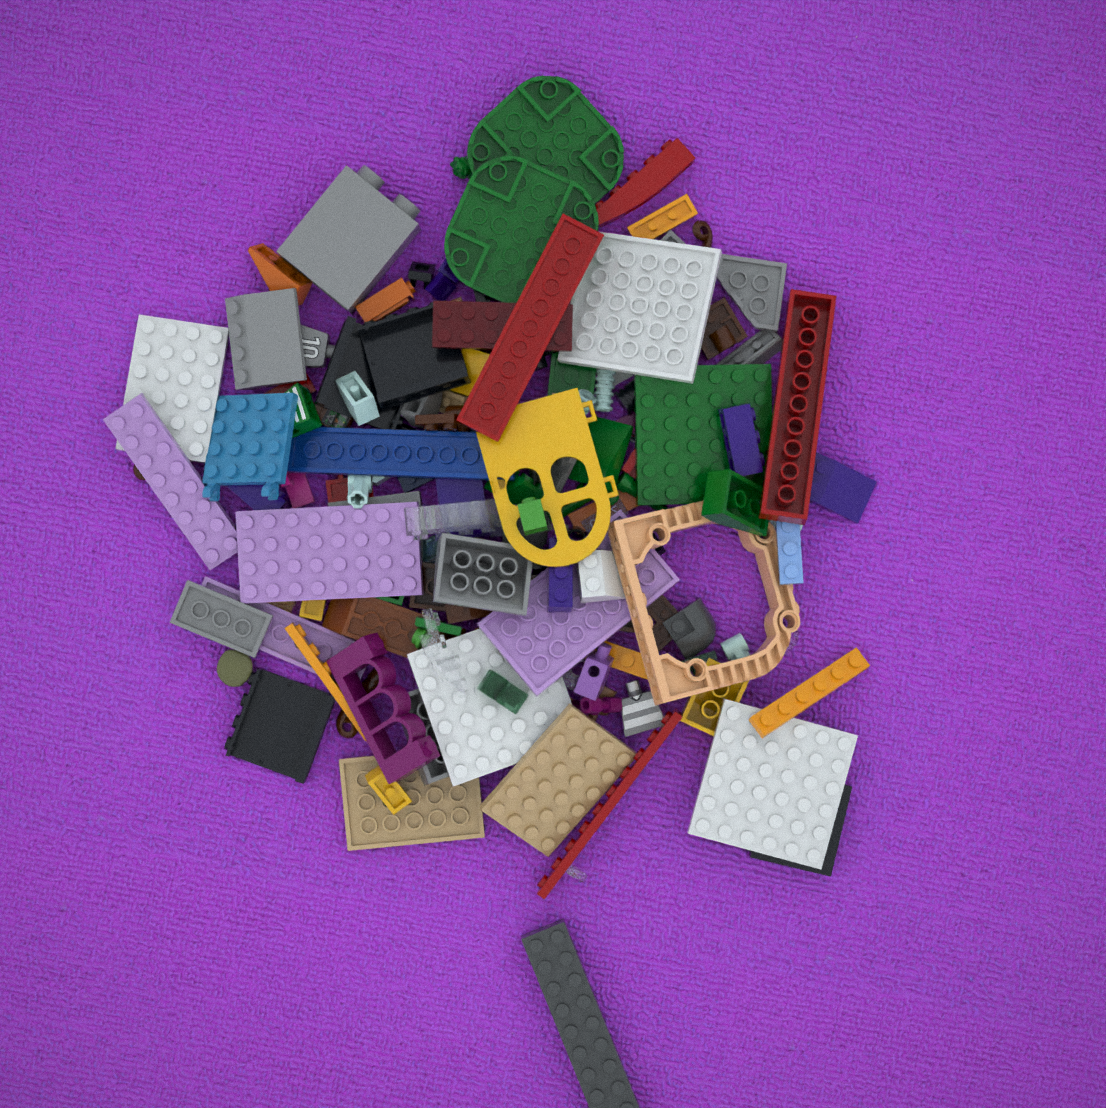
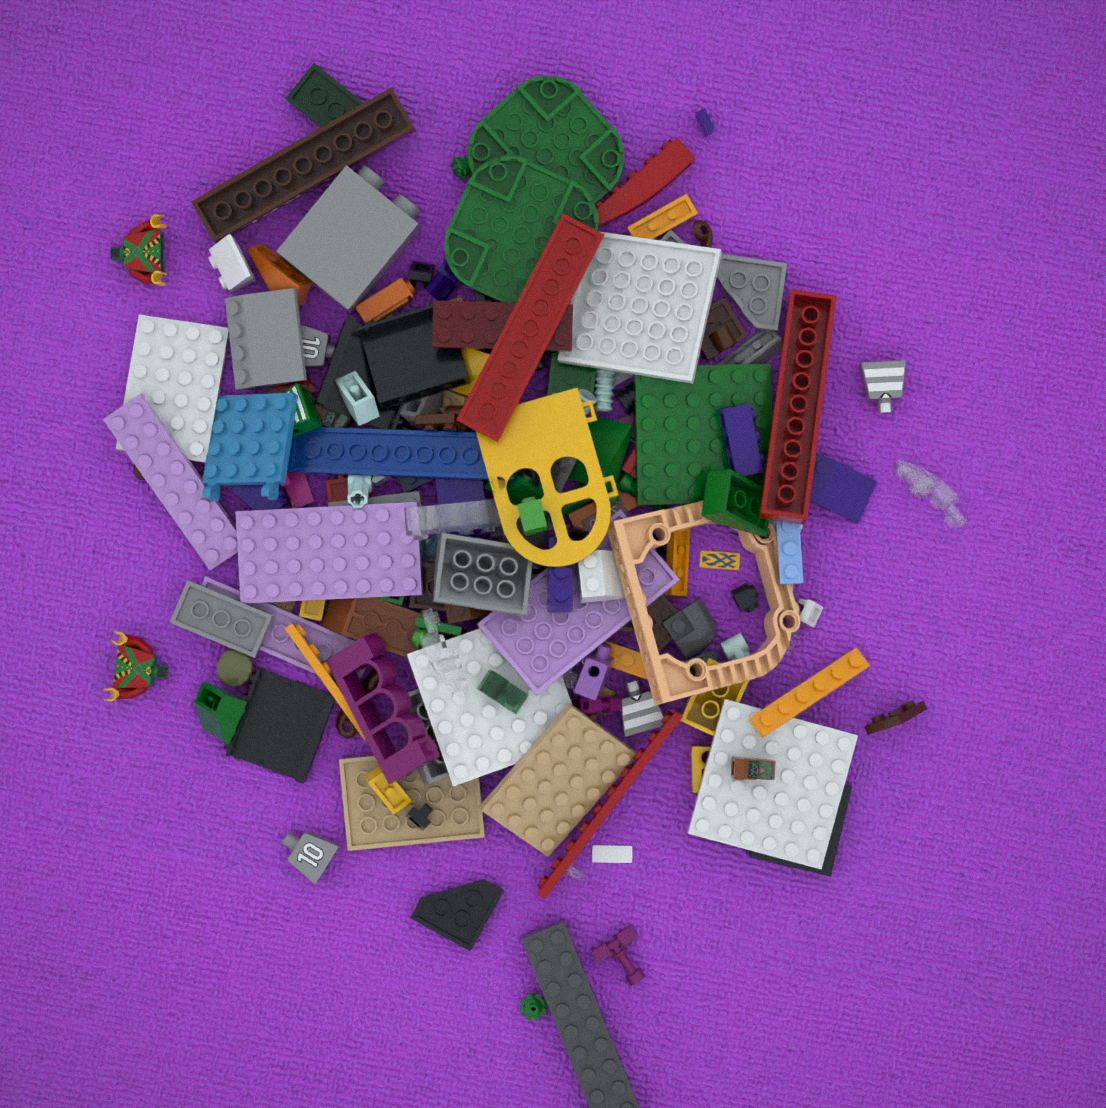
none -> torso [102,630,169,701]
none -> torso [110,214,167,287]
none -> reddish brown brick [191,87,416,243]
none -> green slope [194,681,247,744]
none -> white slope [208,234,256,293]
none -> light grey torso [282,831,340,884]
none -> dark green plate [285,63,363,128]
none -> black tile [406,803,433,831]
none -> black plate [410,879,504,951]
none -> green plant [520,993,547,1021]
none -> magenta bar [591,925,645,986]
none -> white sticker [592,845,632,863]
none -> light orange plate [665,529,690,596]
none -> yellow plate [691,745,711,793]
none -> dark purple tile [695,109,714,137]
none -> yellow sticker [699,550,740,570]
none -> black plate [730,583,759,613]
none -> leg [731,756,776,780]
none -> white tile [798,599,824,628]
none -> torso [859,360,906,413]
none -> reddish brown plate [864,700,927,735]
none -> clear slope [893,460,968,529]

